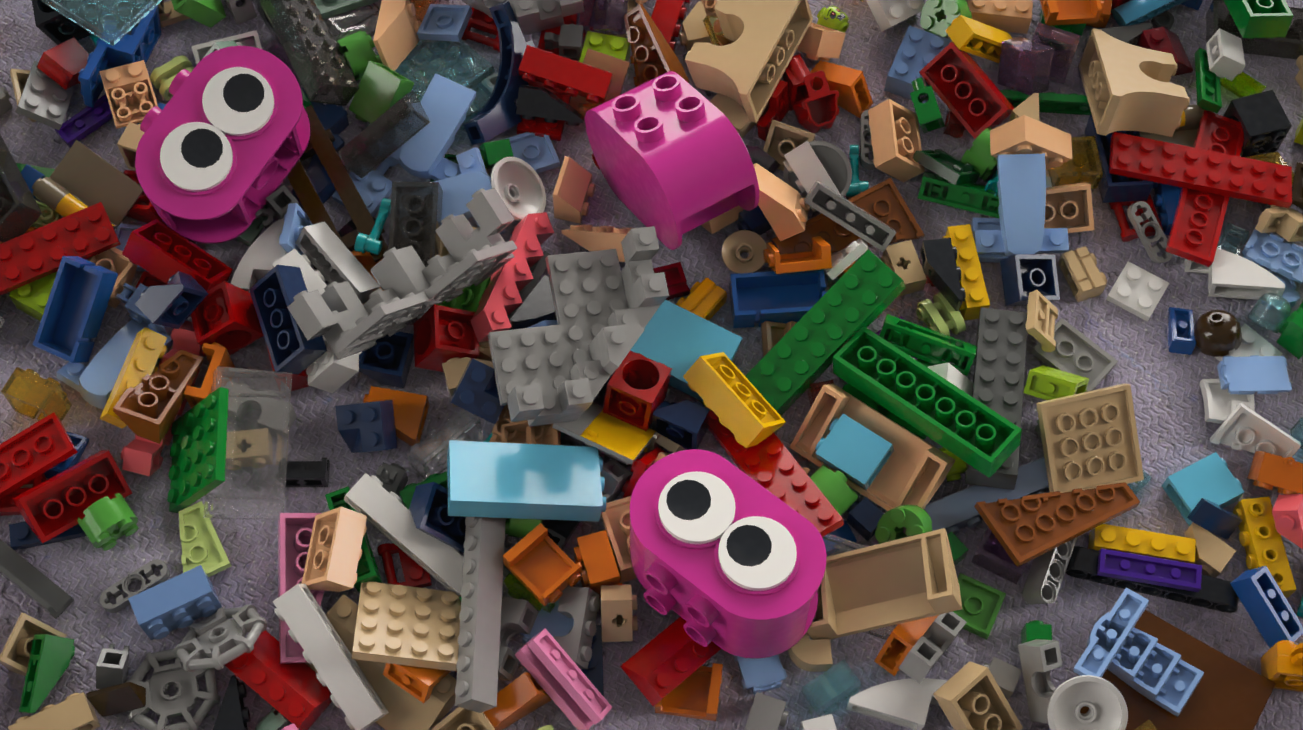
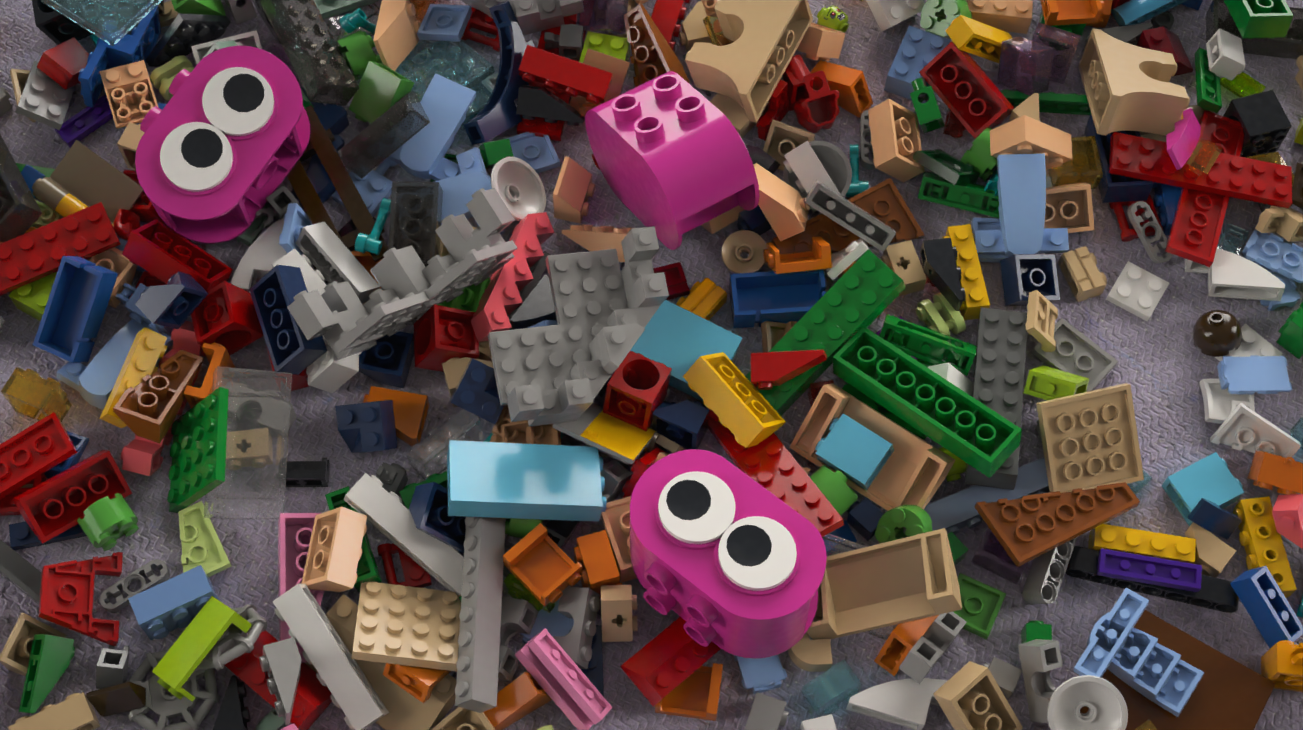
blue slope [1168,307,1196,355] -> none
clear light blue helmet [1248,293,1292,334] -> none
none -> red wing [38,552,123,646]
none -> red hair [113,209,141,241]
none -> black plate [145,13,231,67]
none -> lime panel [152,596,252,702]
none -> light grey slope [259,637,302,725]
none -> teal brick [340,8,376,34]
none -> red slope [751,349,827,390]
none -> dark pink slope [1166,108,1201,170]
none -> clear orange slope [1187,137,1222,176]

